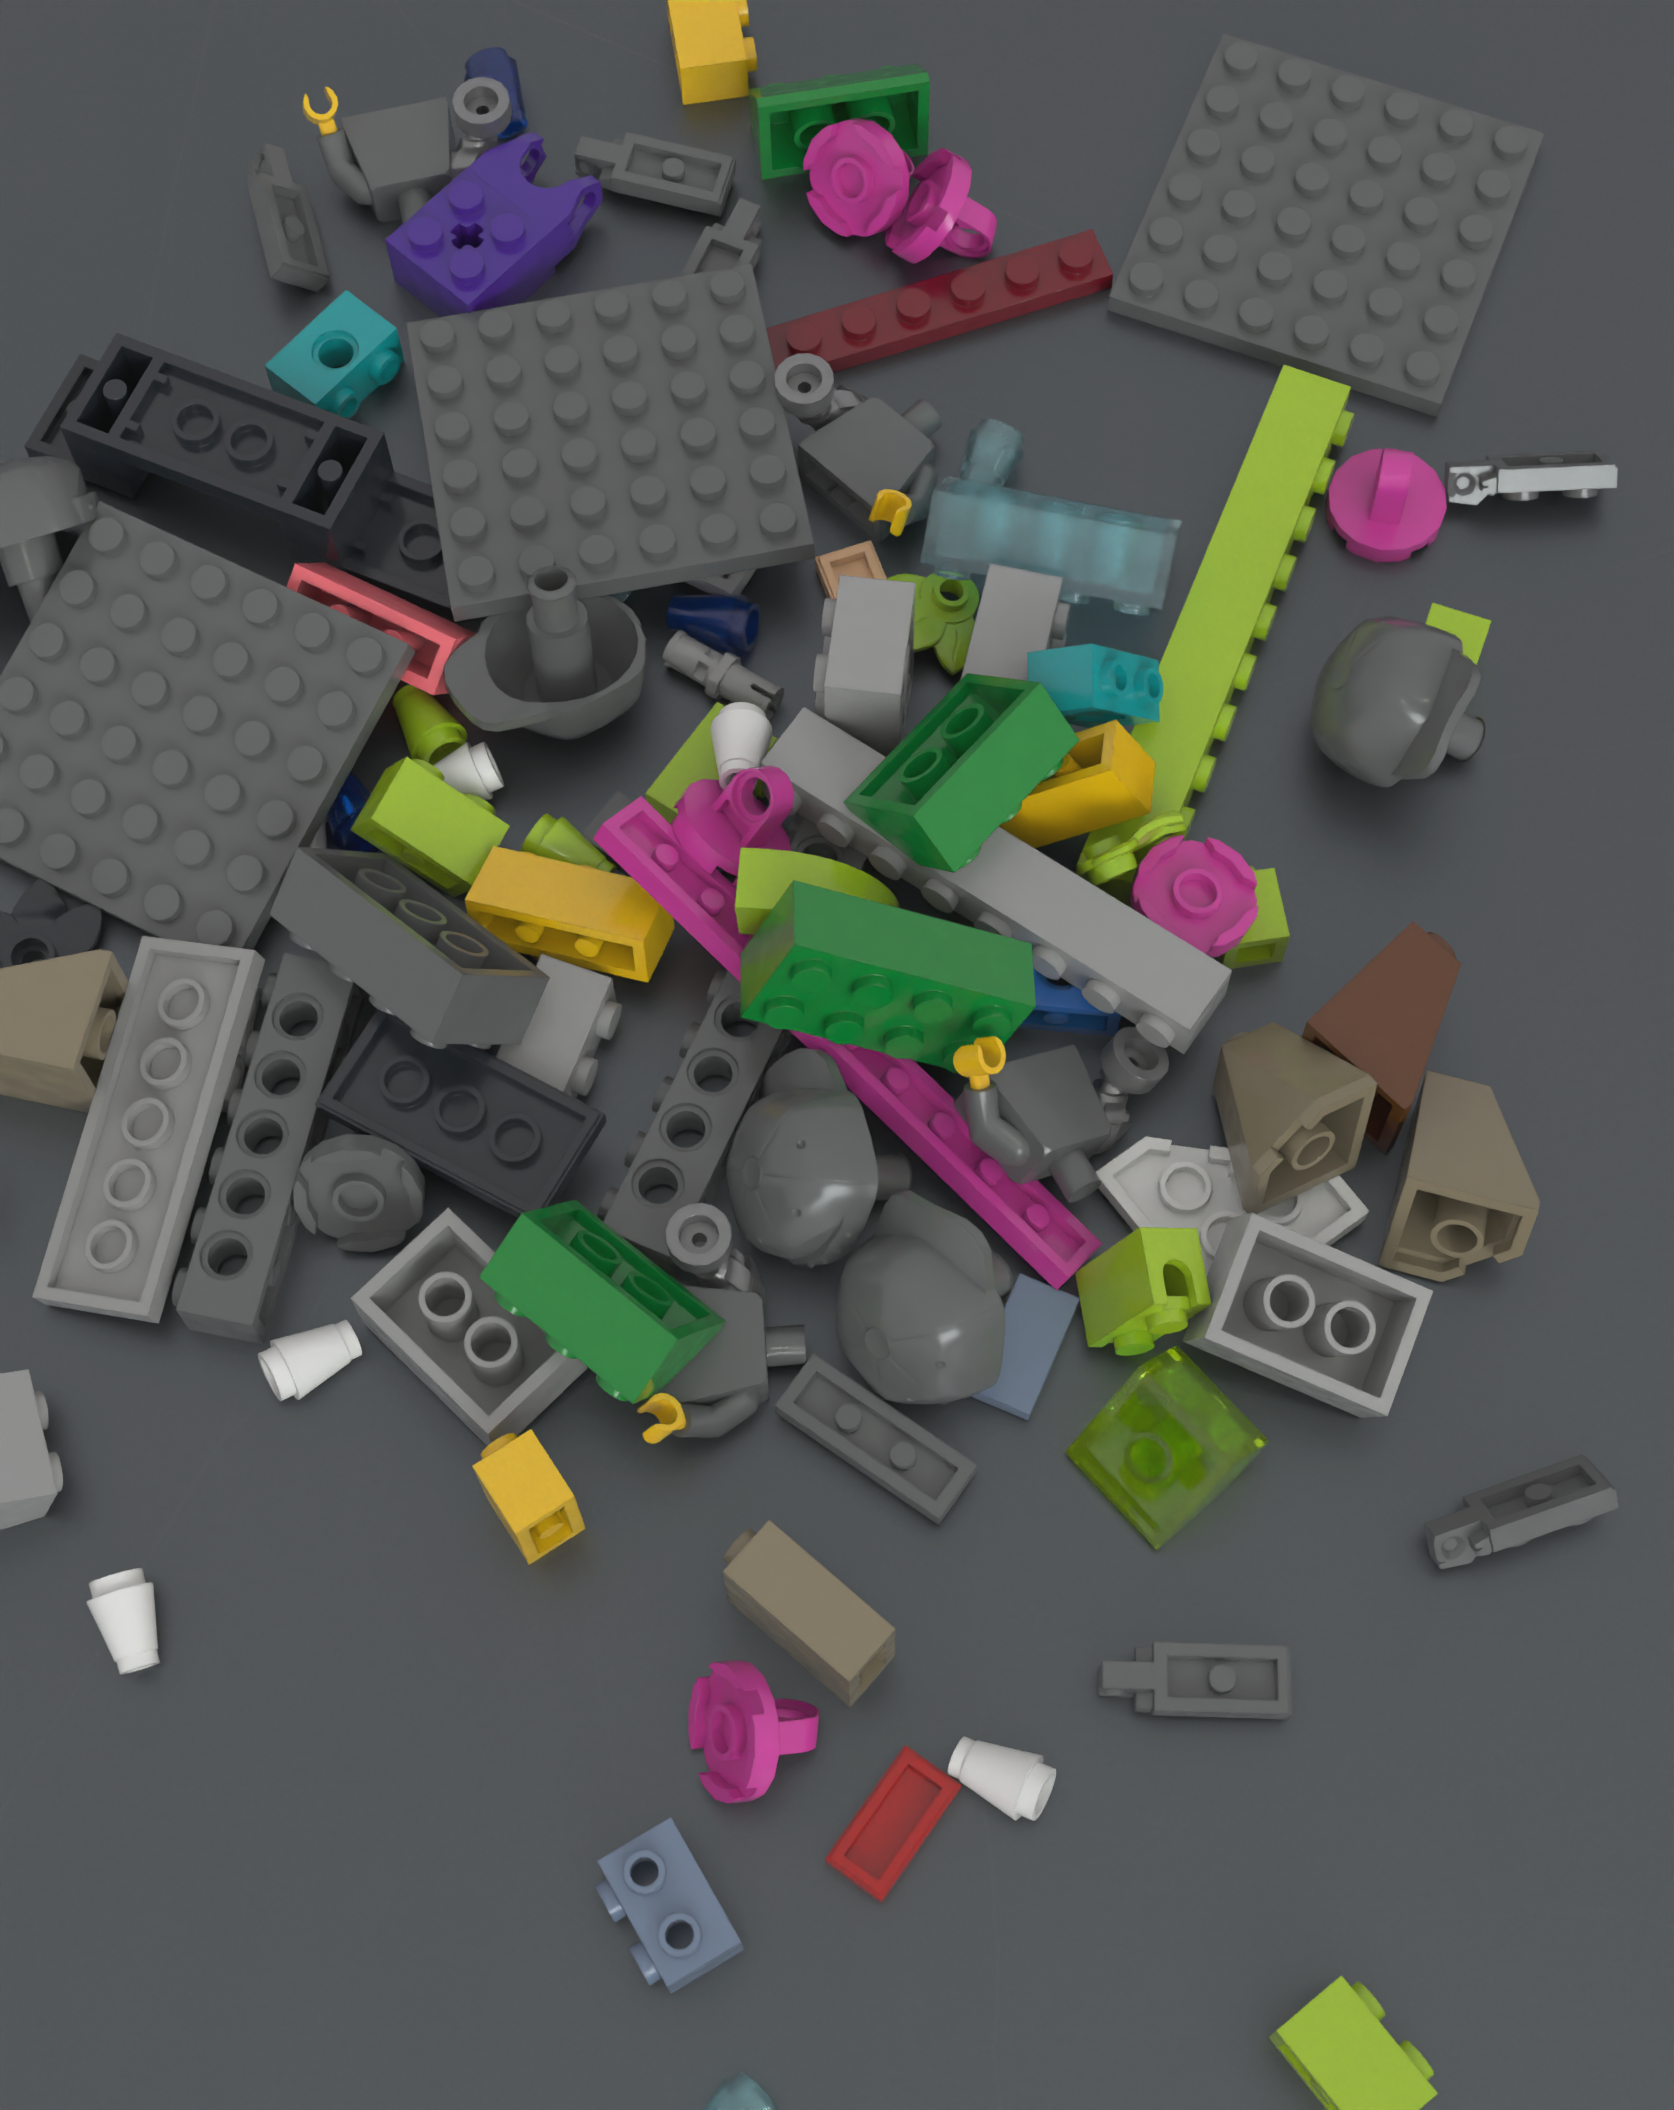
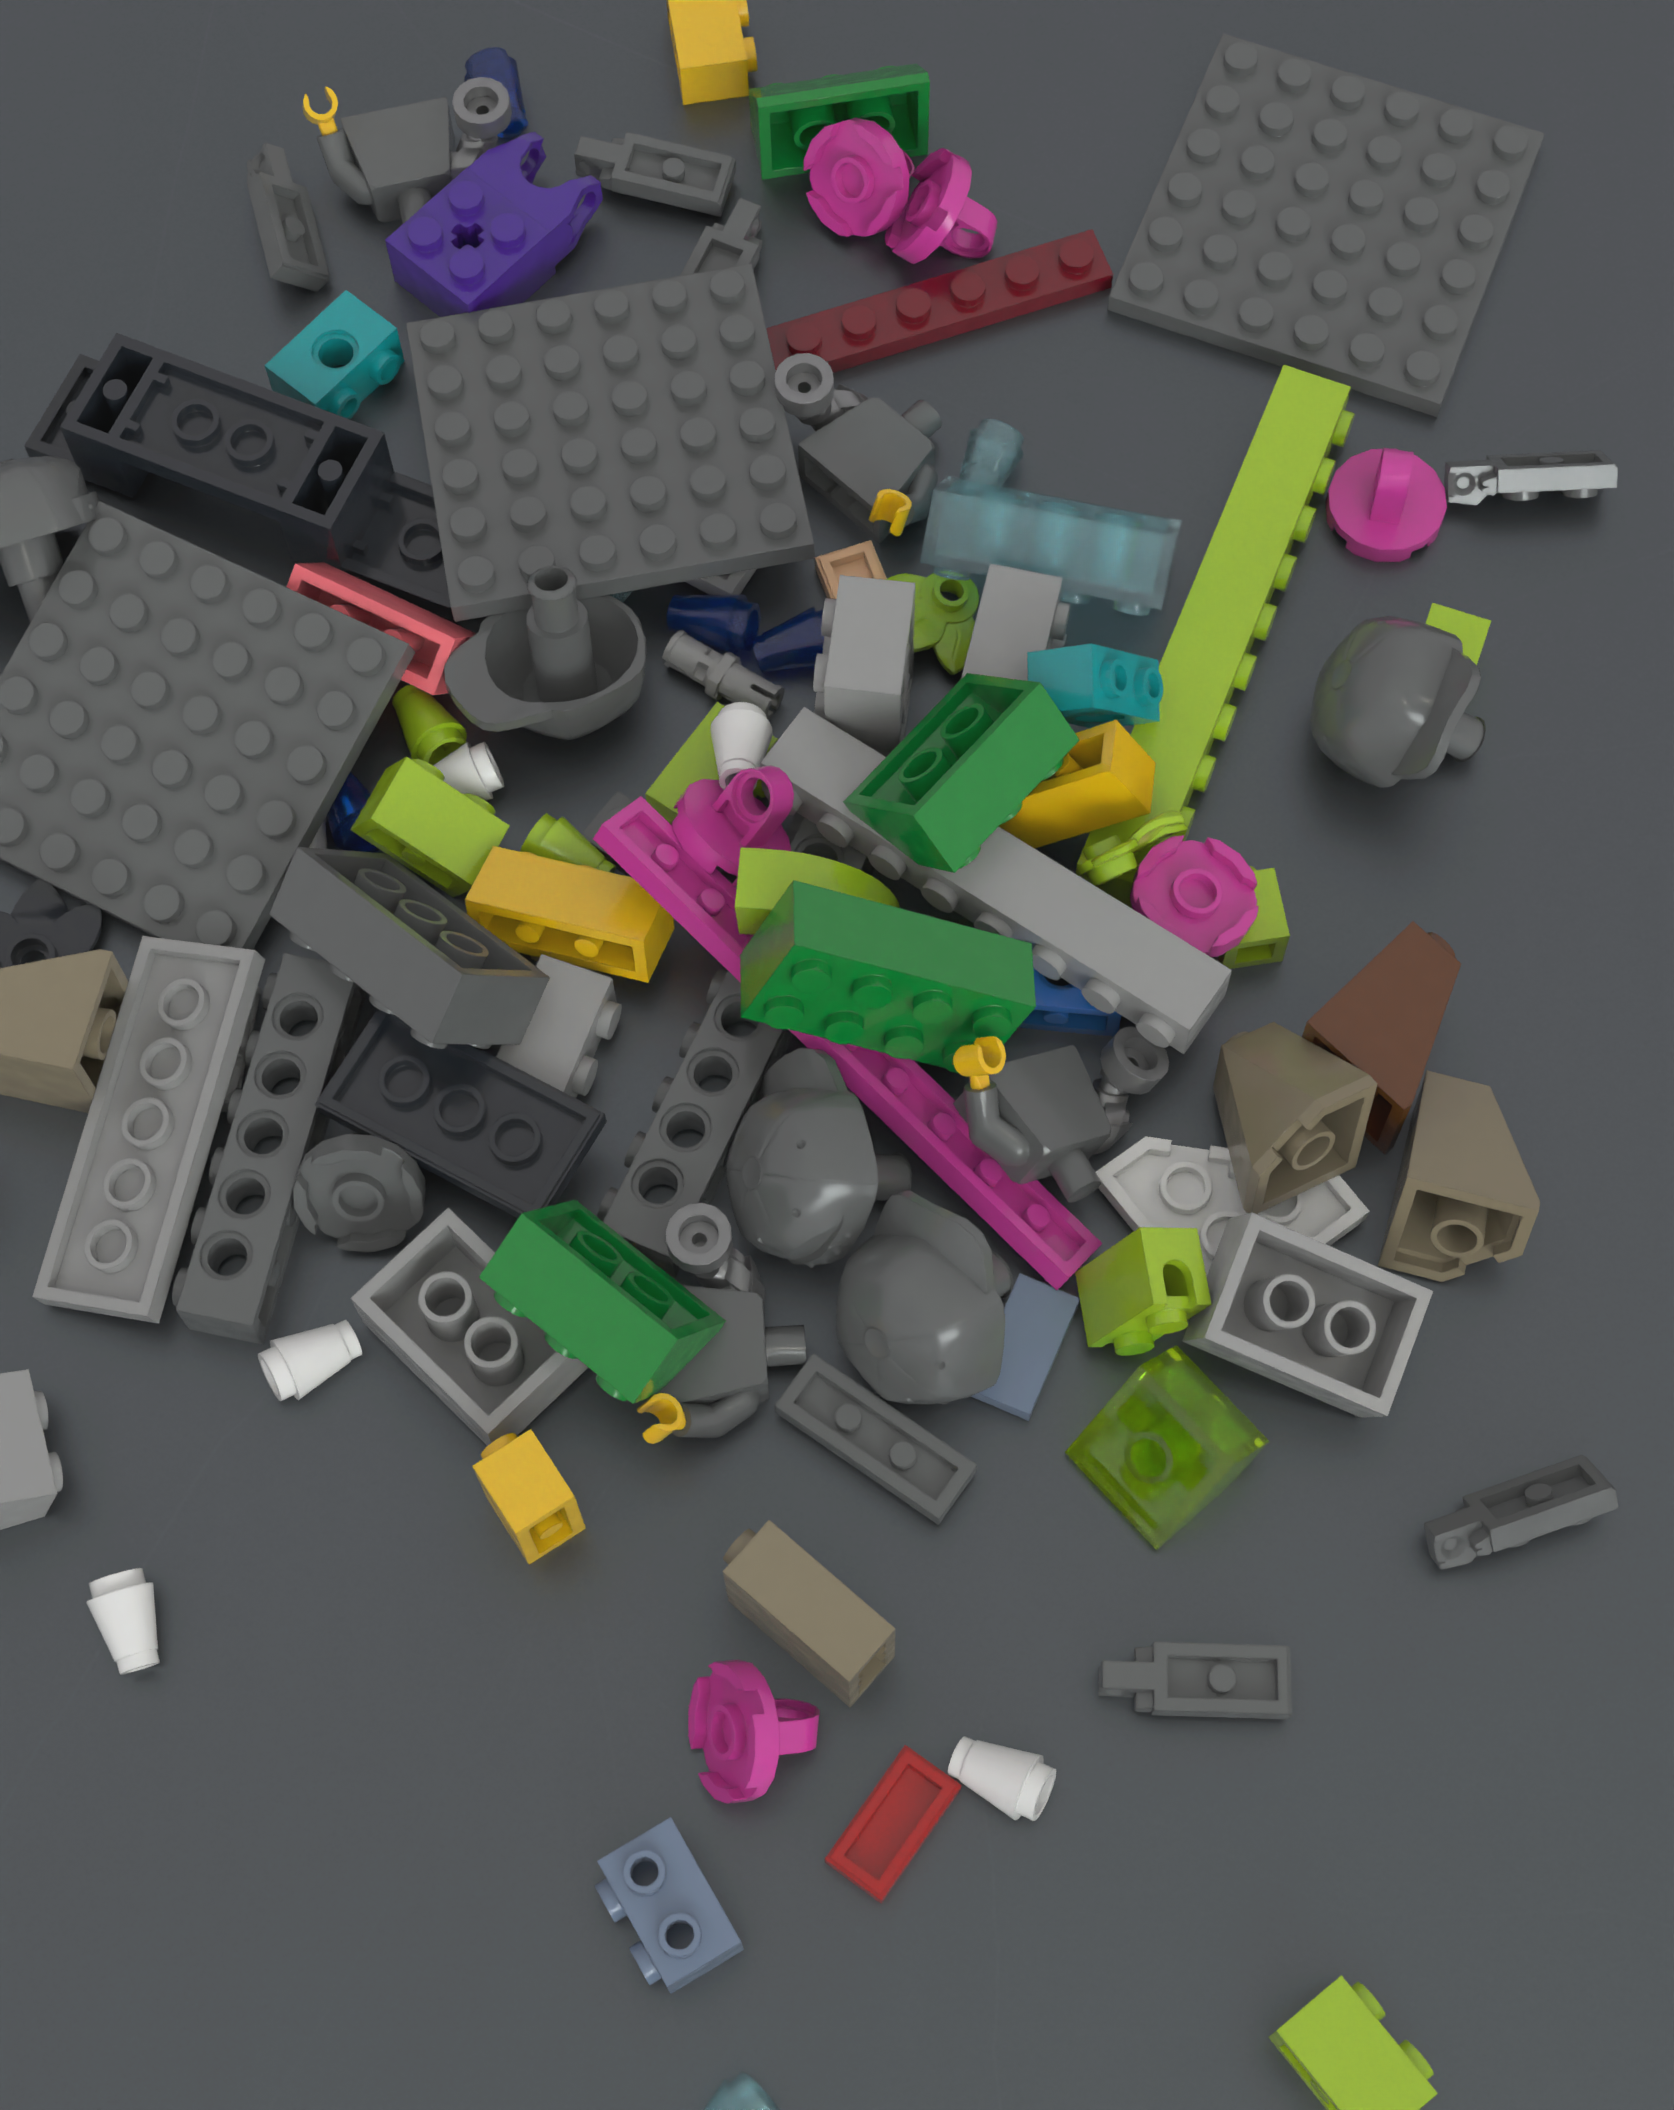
none -> clear blue cone [751,606,825,673]

